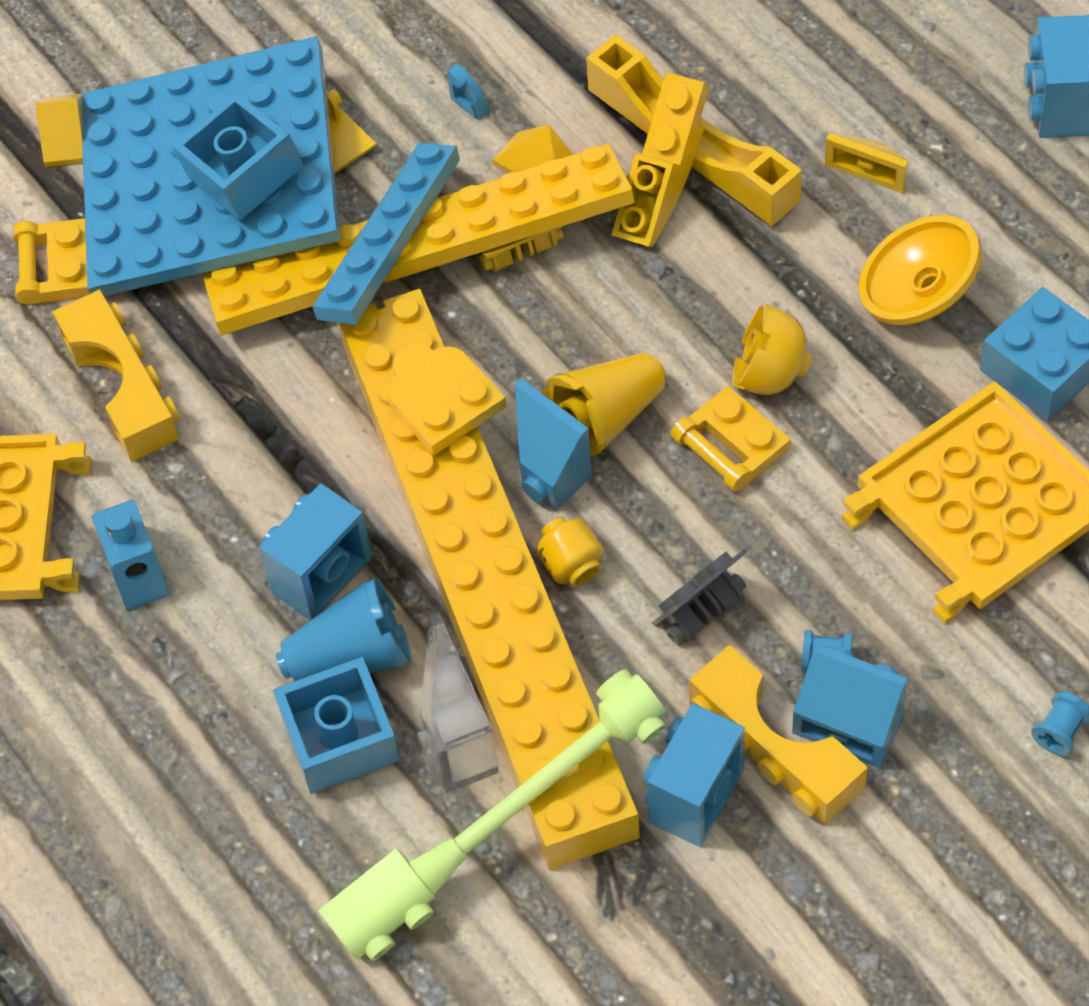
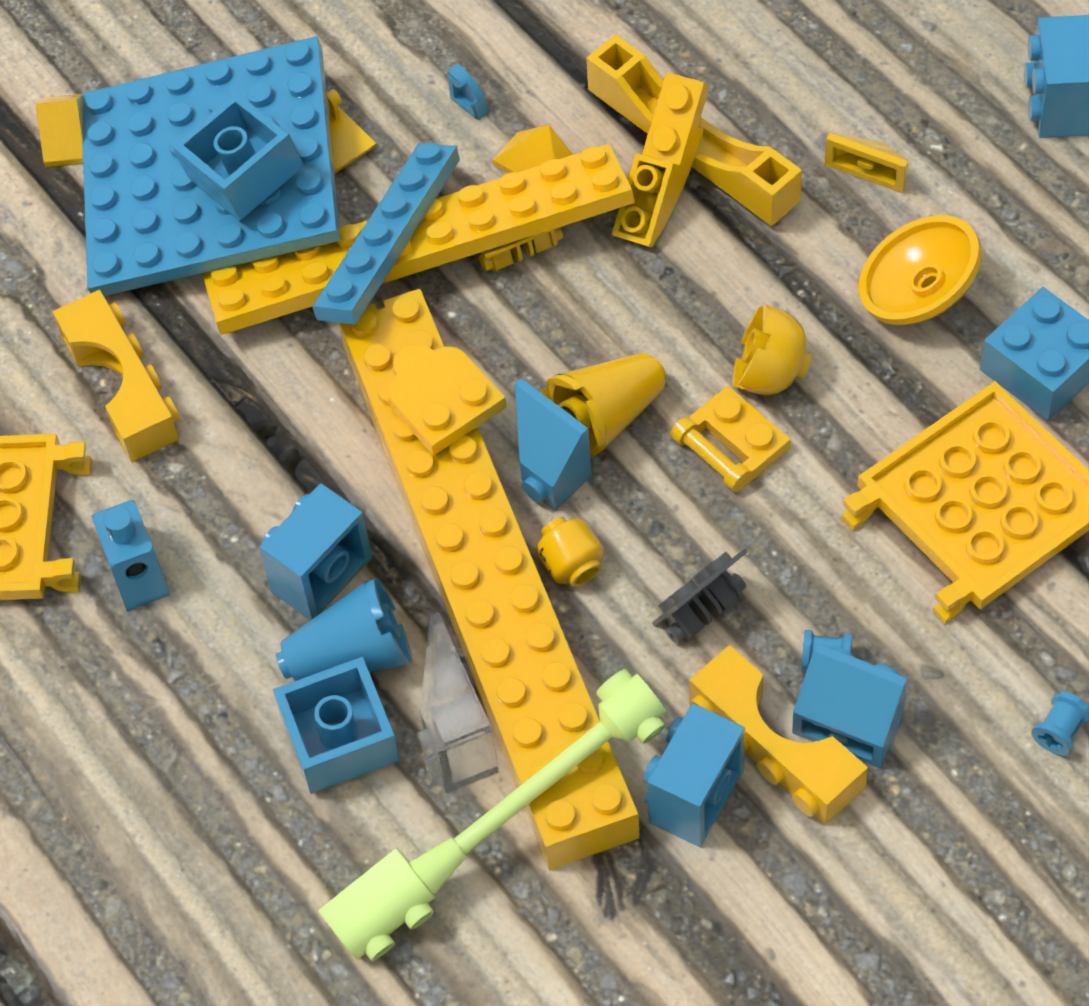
yellow plate [14,218,90,304] -> none

